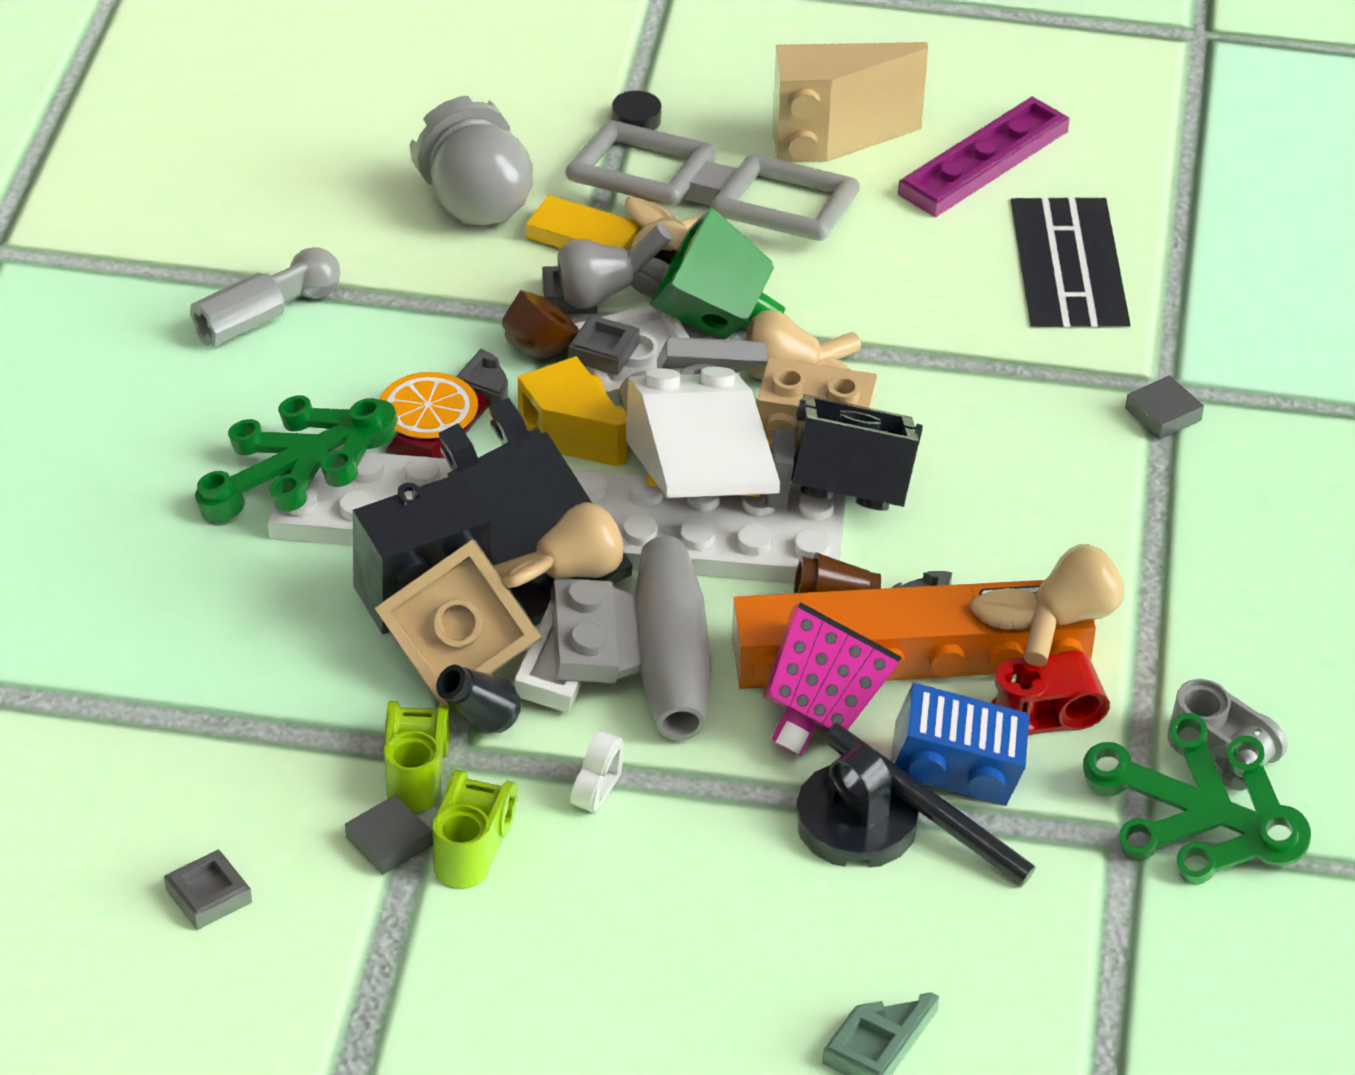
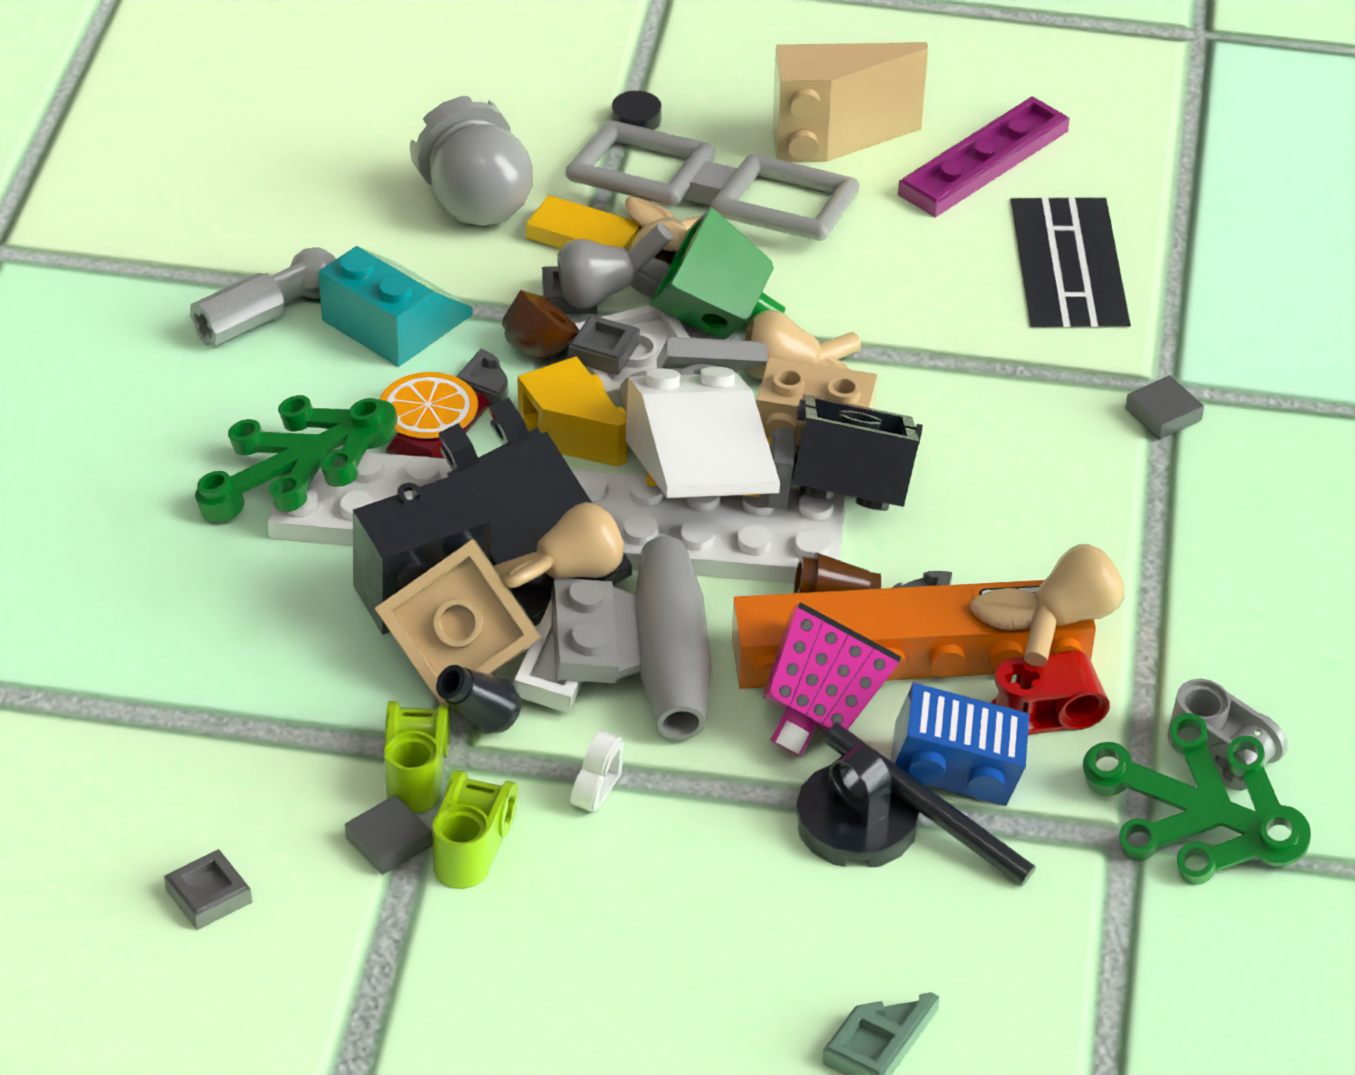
none -> teal slope [319,246,473,367]

